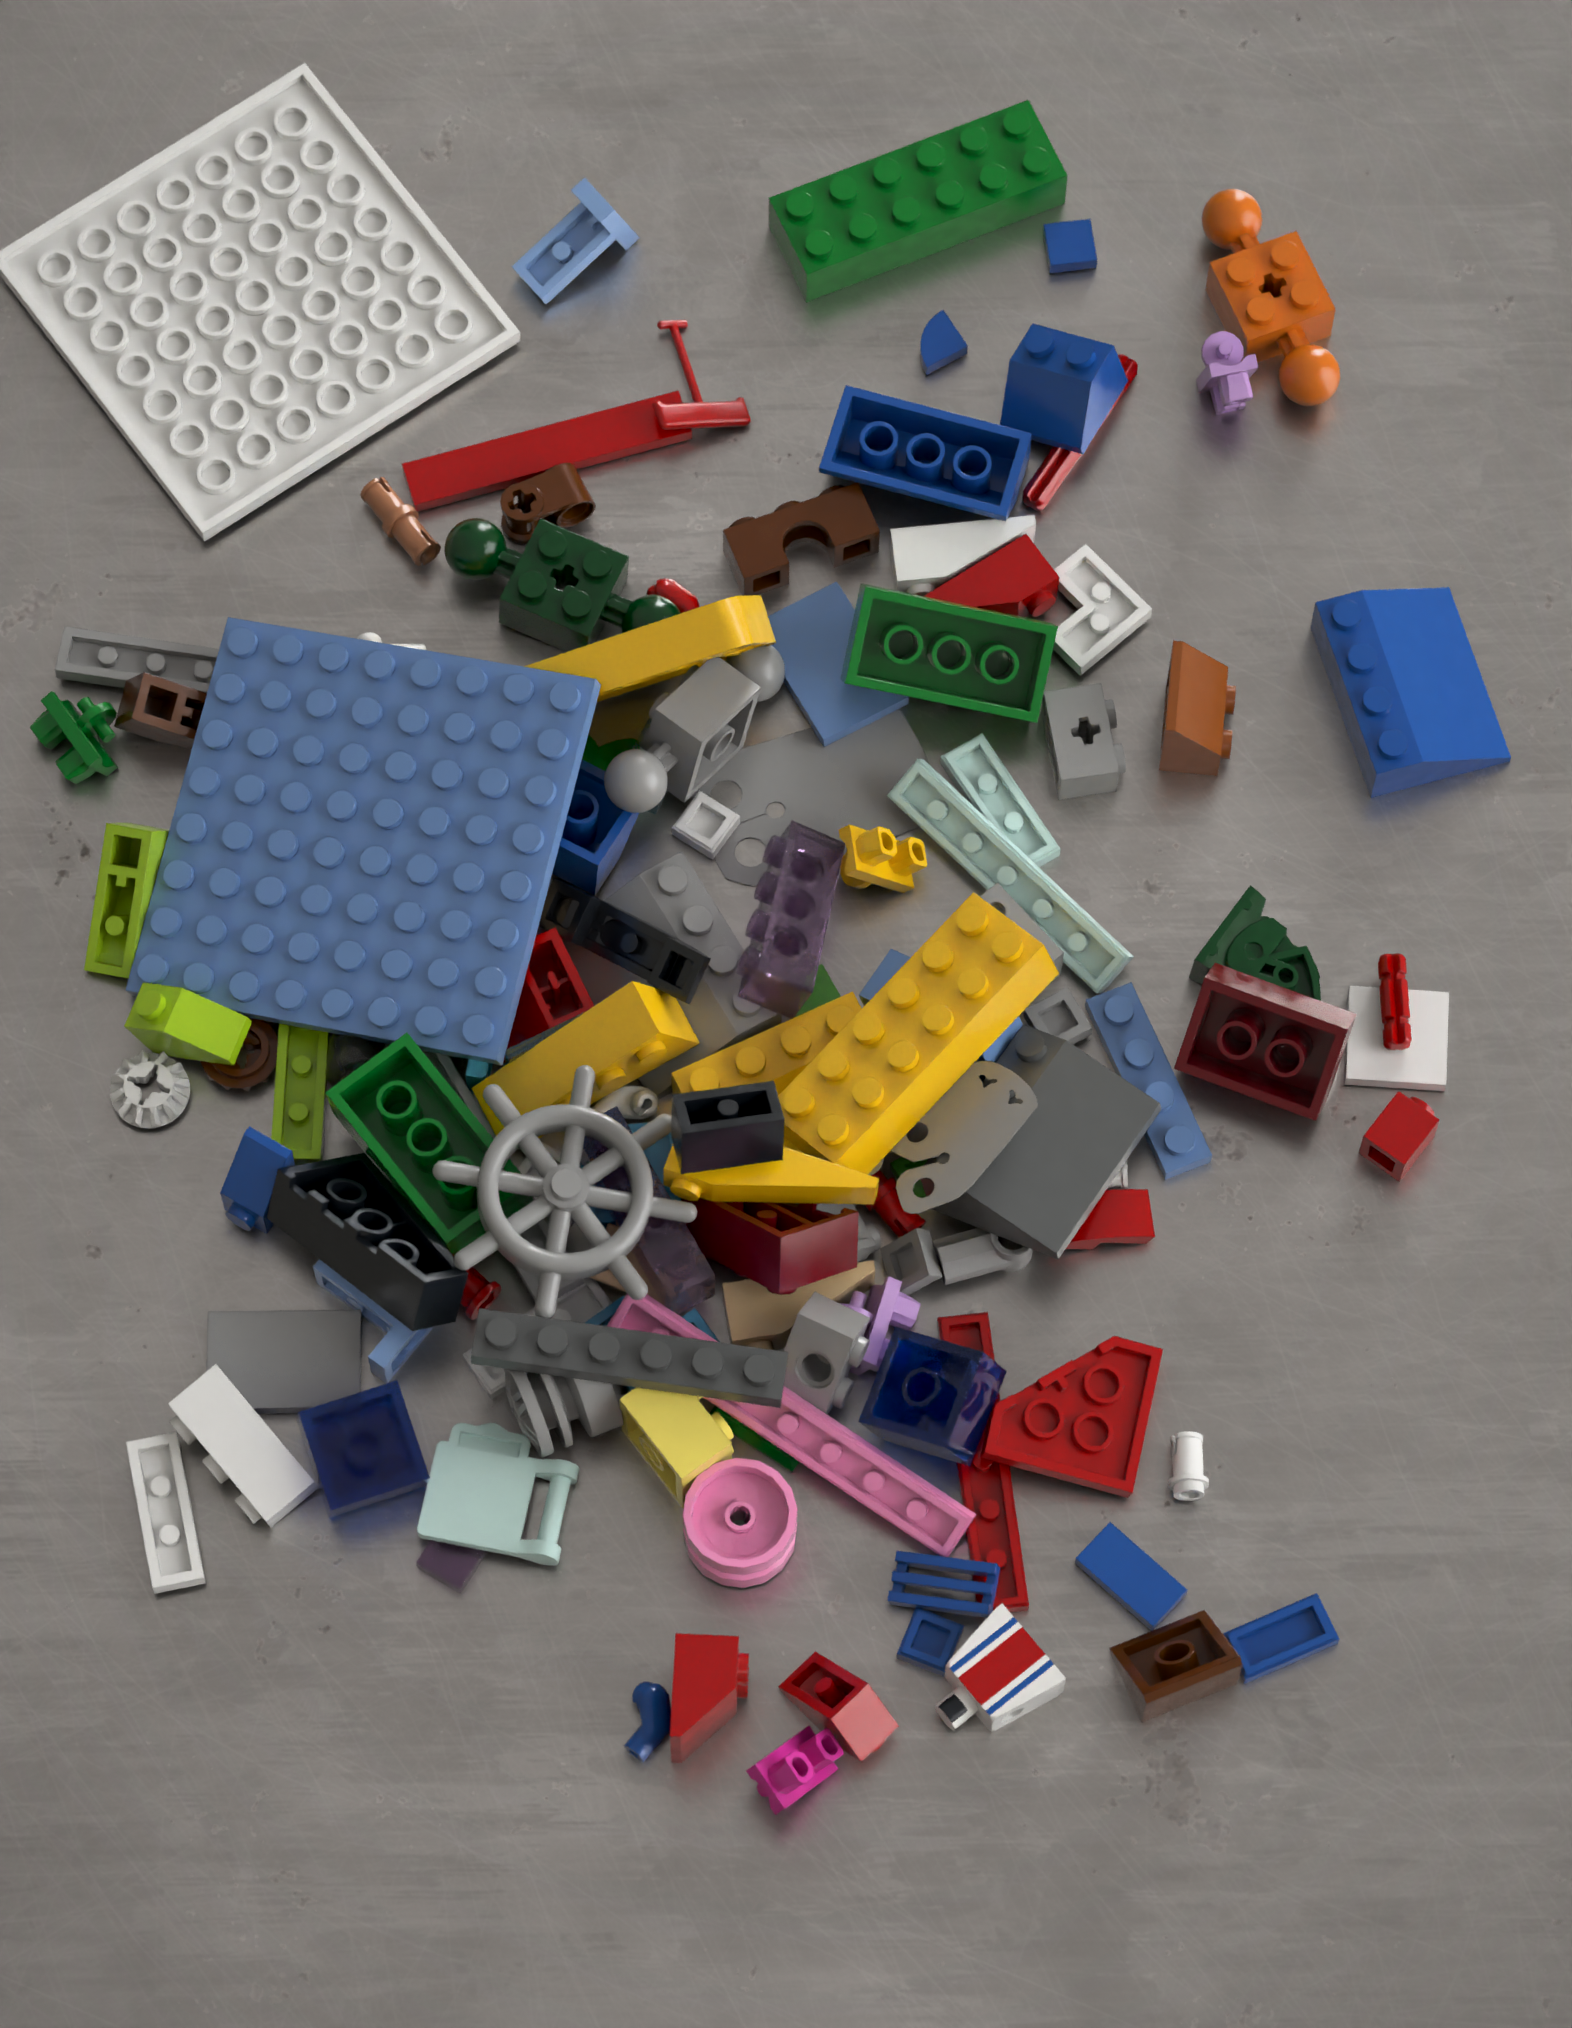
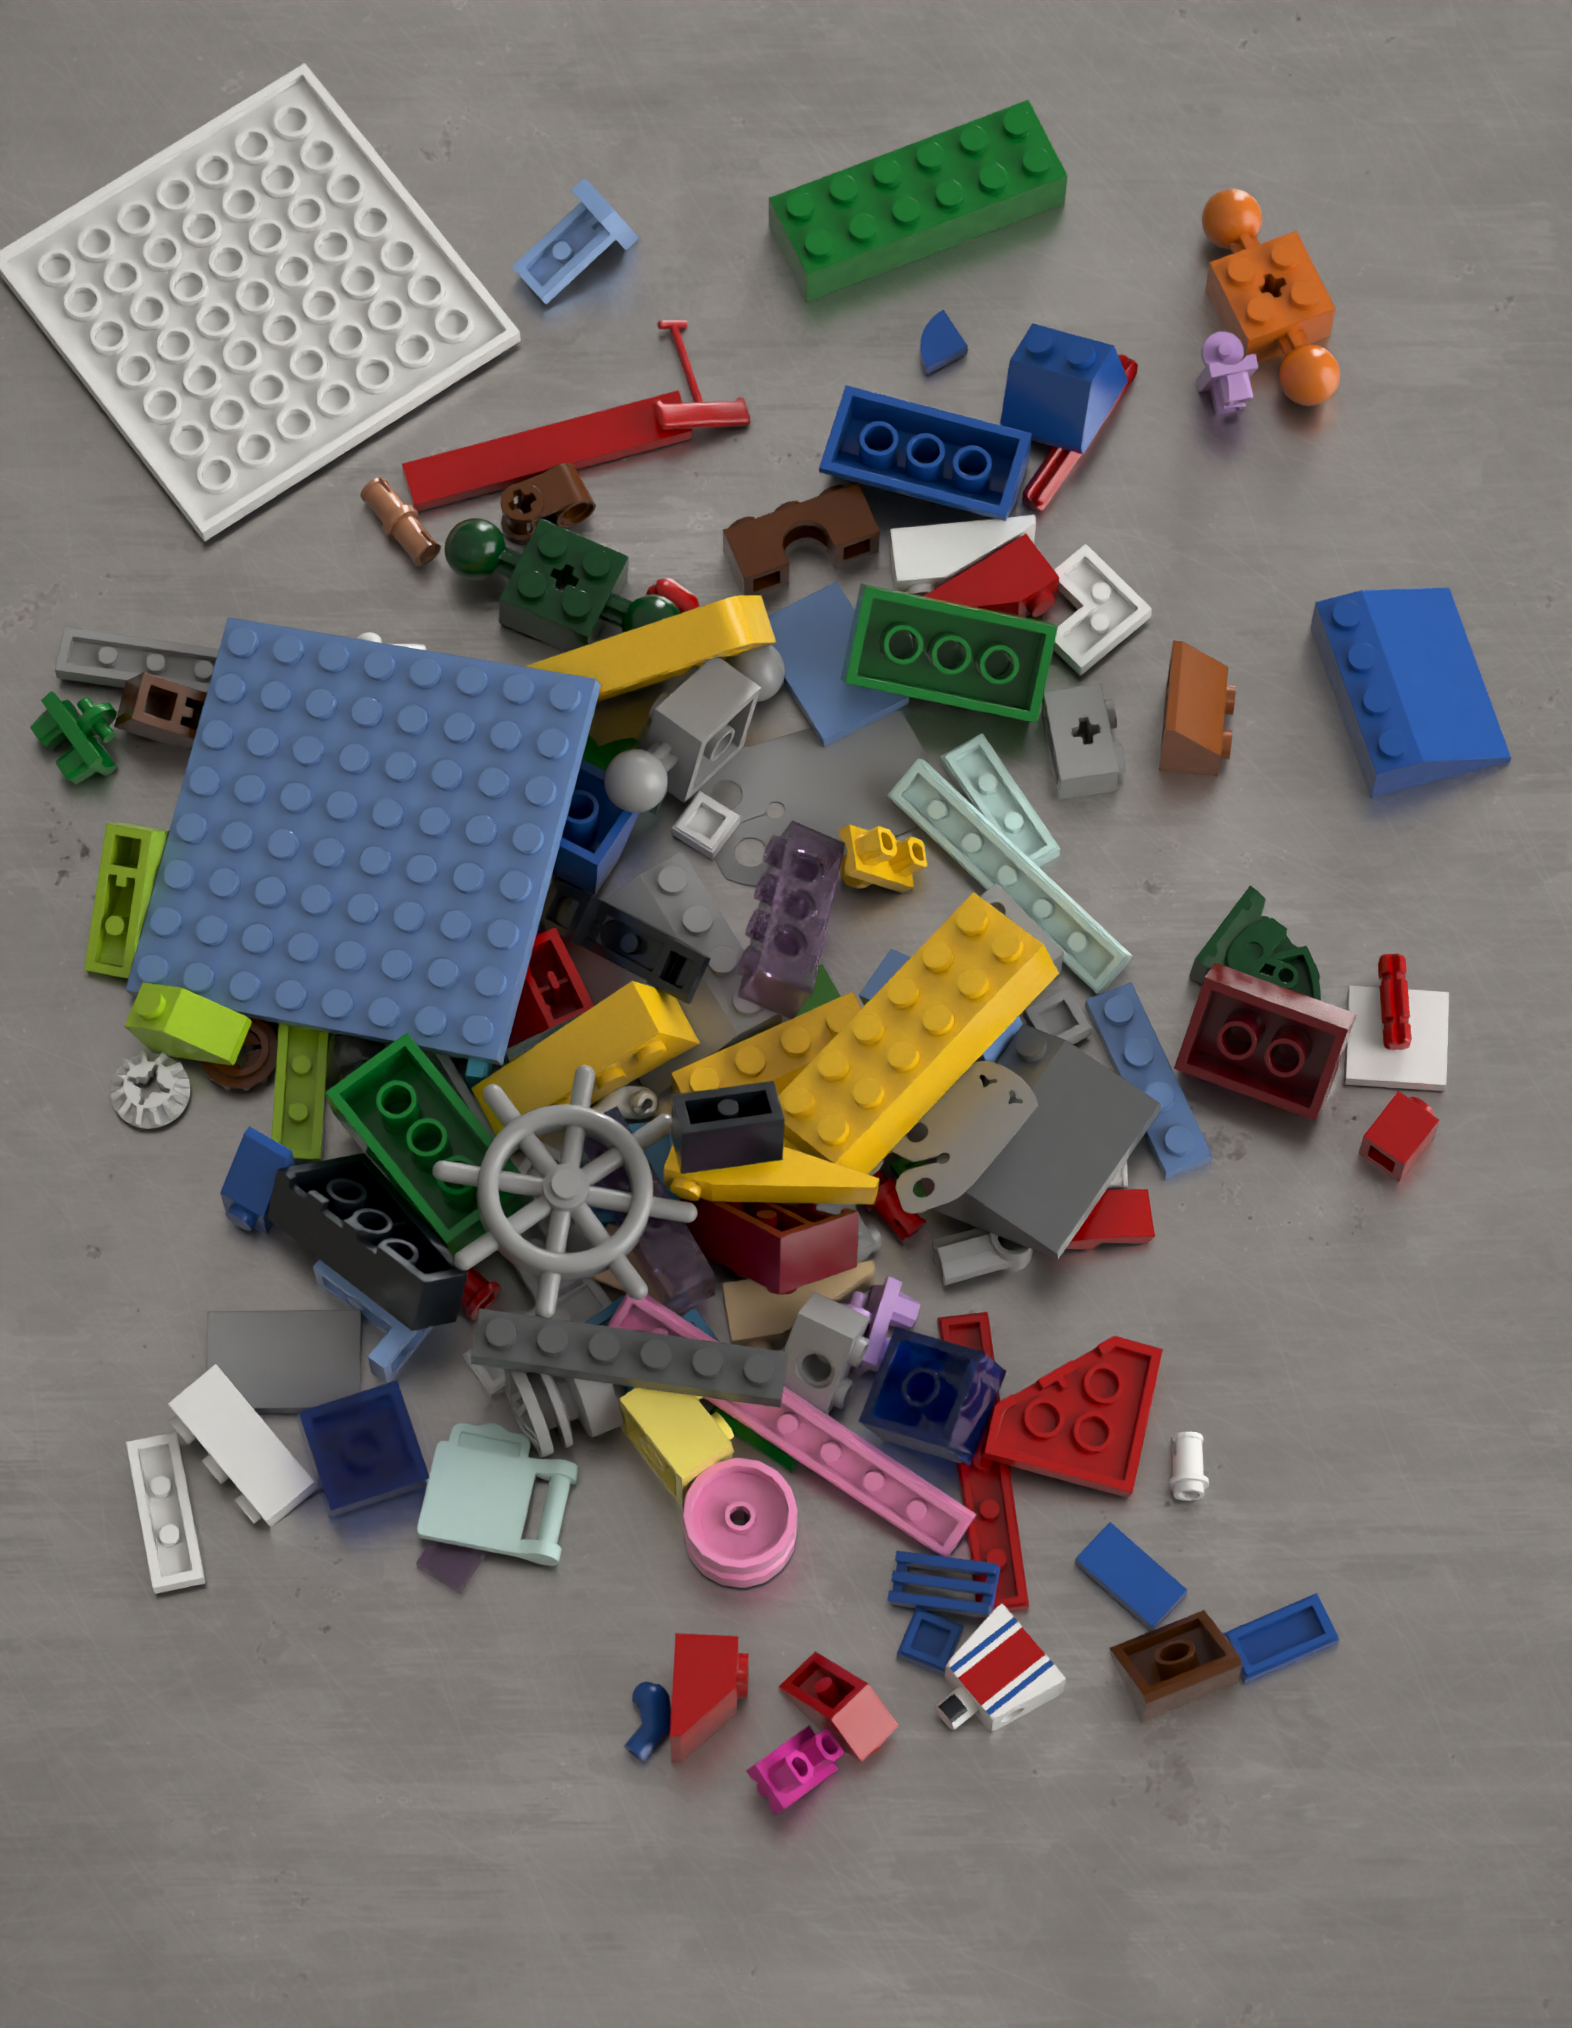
light grey plate [880,1228,942,1296] -> none
blue tile [1043,219,1097,273] -> none

